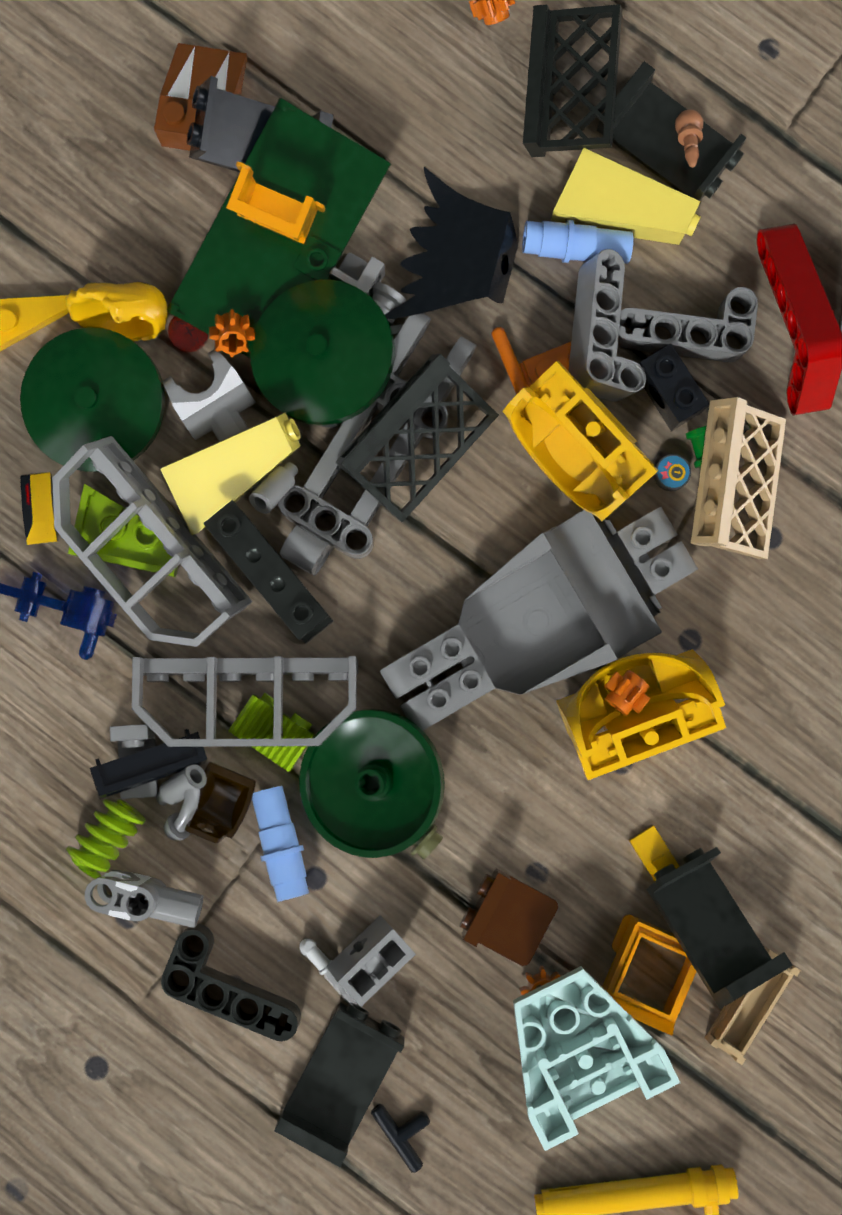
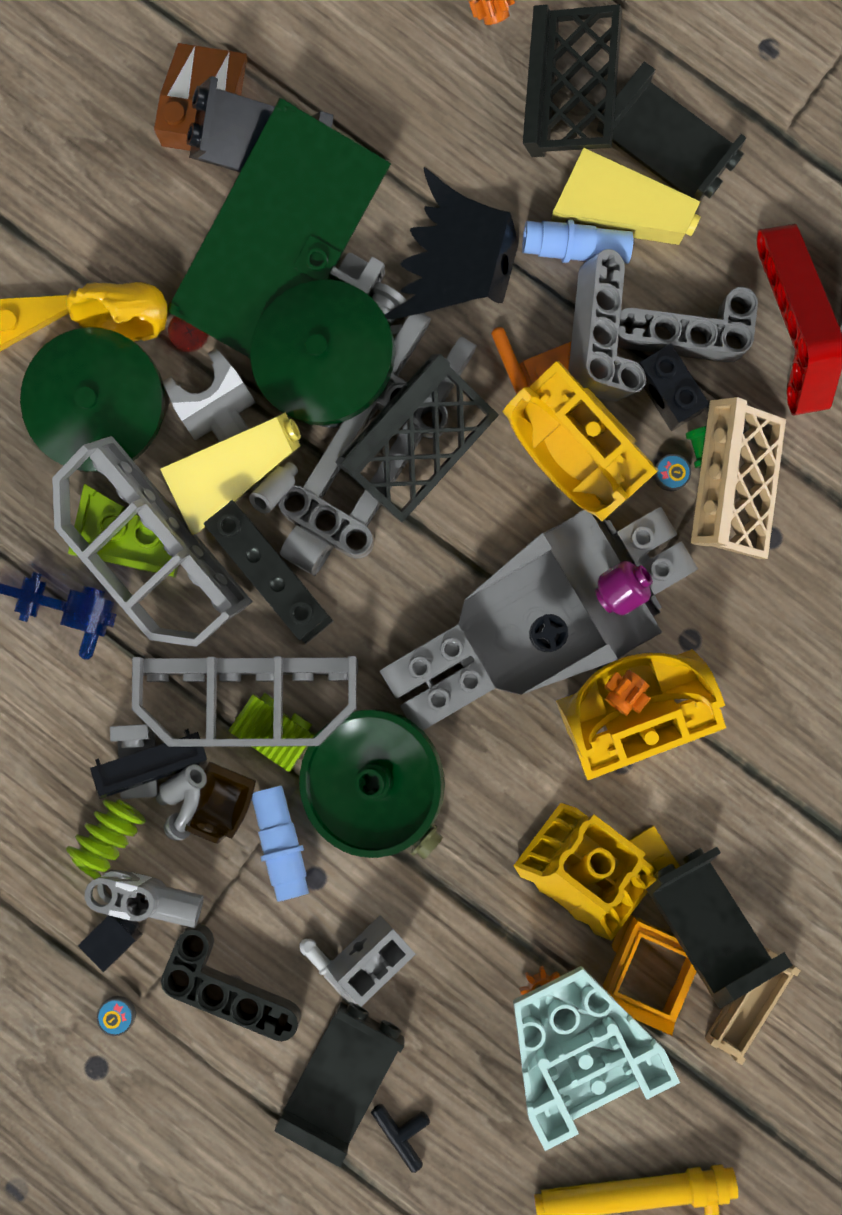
yellow sticker [20,472,57,545] -> none
orange gear [209,309,255,357] -> none
light orange piece [226,161,325,244] -> none
reddish brown bracket [459,868,558,966] -> none
nougat bar [675,109,703,168] -> none
none -> black brick [78,915,143,972]
none -> tile [97,996,136,1036]
none -> yellow slope [513,803,656,941]
none -> black wheel [529,614,568,652]
none -> magenta head [595,561,653,616]

